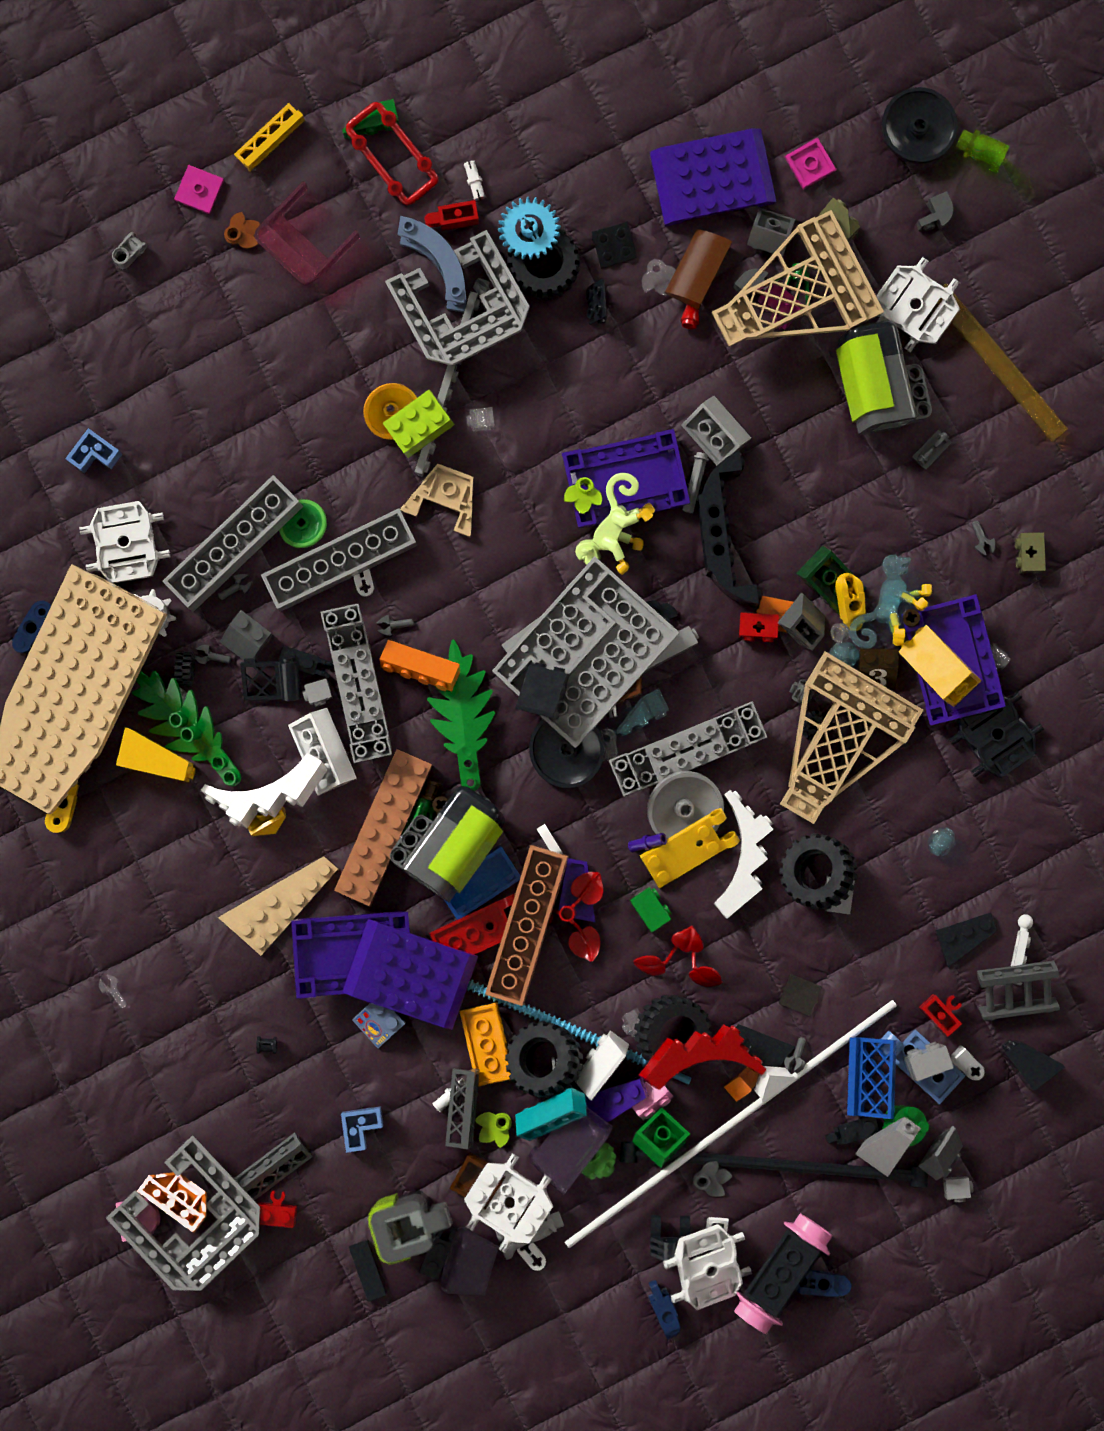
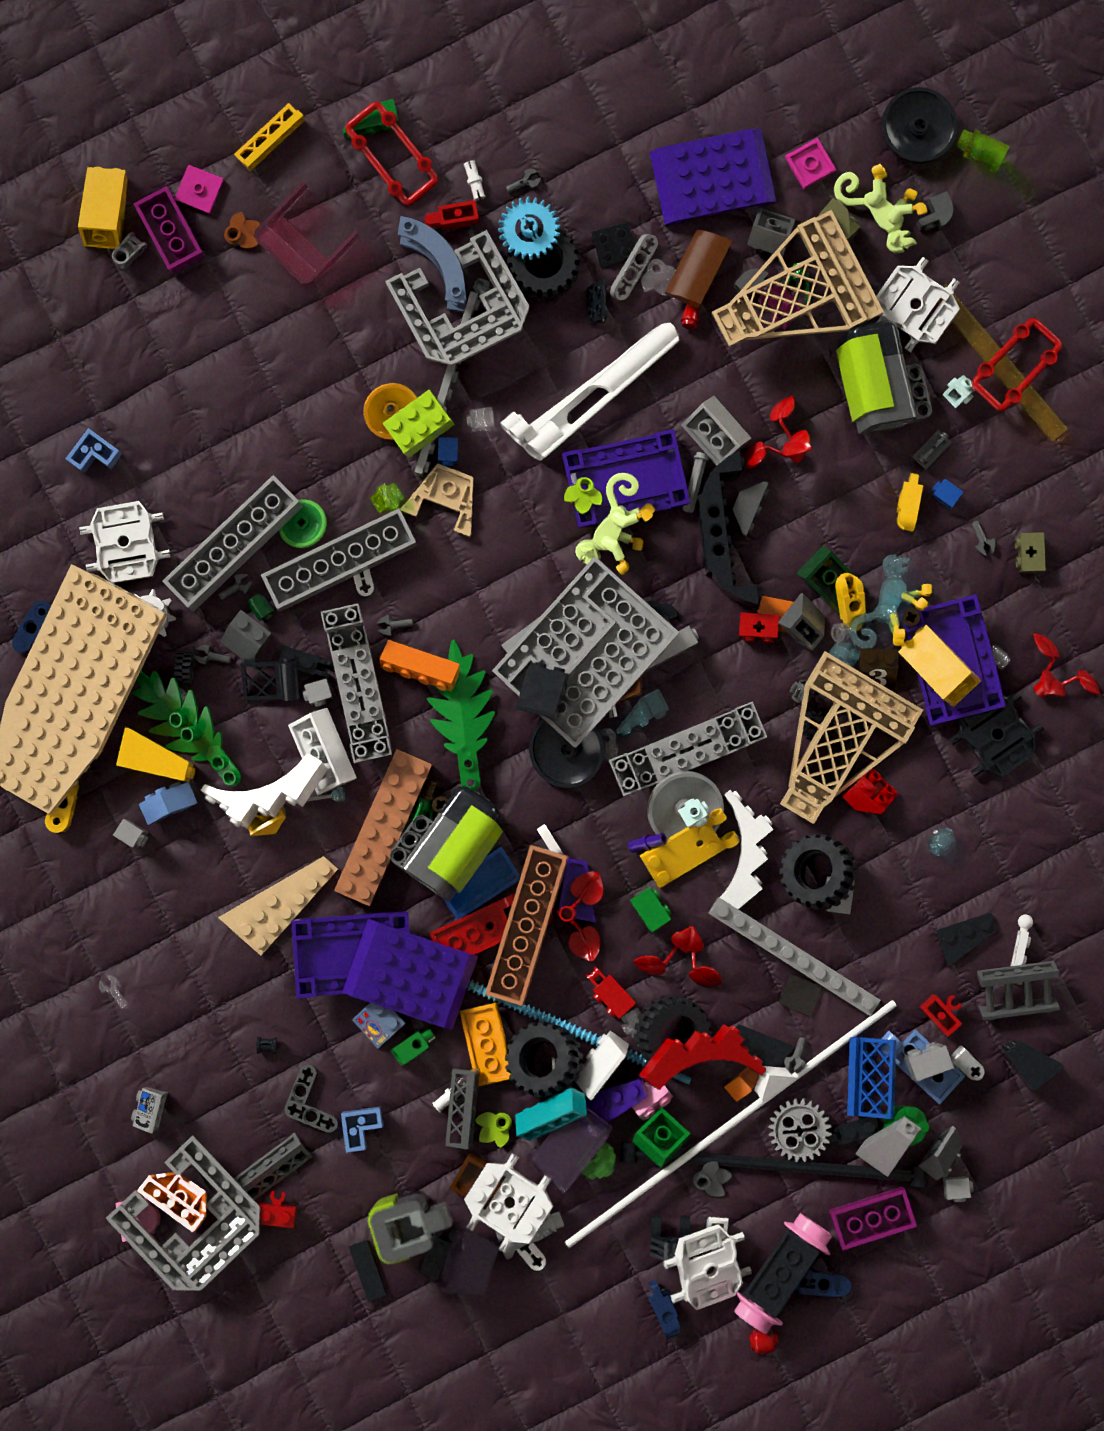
none -> yellow slope [78,167,128,249]
none -> light grey brick [113,819,149,848]
none -> light grey slope [131,1087,168,1133]
none -> magenta brick [133,186,205,275]
none -> medium blue brick [139,782,197,825]
none -> dark green brick [248,593,275,622]
none -> dark grey beam [284,1064,339,1133]
none -> clear light blue hinge [306,786,346,802]
none -> clear neon green brick [370,482,404,514]
none -> green torso [390,1029,435,1066]
none -> blue brick [438,437,458,467]
none -> white panel [500,323,679,460]
none -> dark grey bar [506,169,541,193]
none -> red brick [586,966,636,1019]
none -> light grey beam [610,234,658,300]
none -> light aqua brick [678,798,710,829]
none -> light grey plate [708,897,881,1017]
none -> dark grey slope [731,482,769,538]
none -> red plant [743,395,812,472]
none -> red head [749,1328,778,1354]
none -> light grey gear [769,1098,832,1162]
none -> magenta brick [828,1187,917,1250]
none -> yellowish green animal [834,164,928,254]
none -> red slope [842,768,899,814]
none -> yellow piece [896,473,923,532]
none -> blue brick [931,479,963,510]
none -> light aqua brick [943,375,975,408]
none -> red bar [972,318,1063,411]
none -> red plant [1033,633,1102,698]

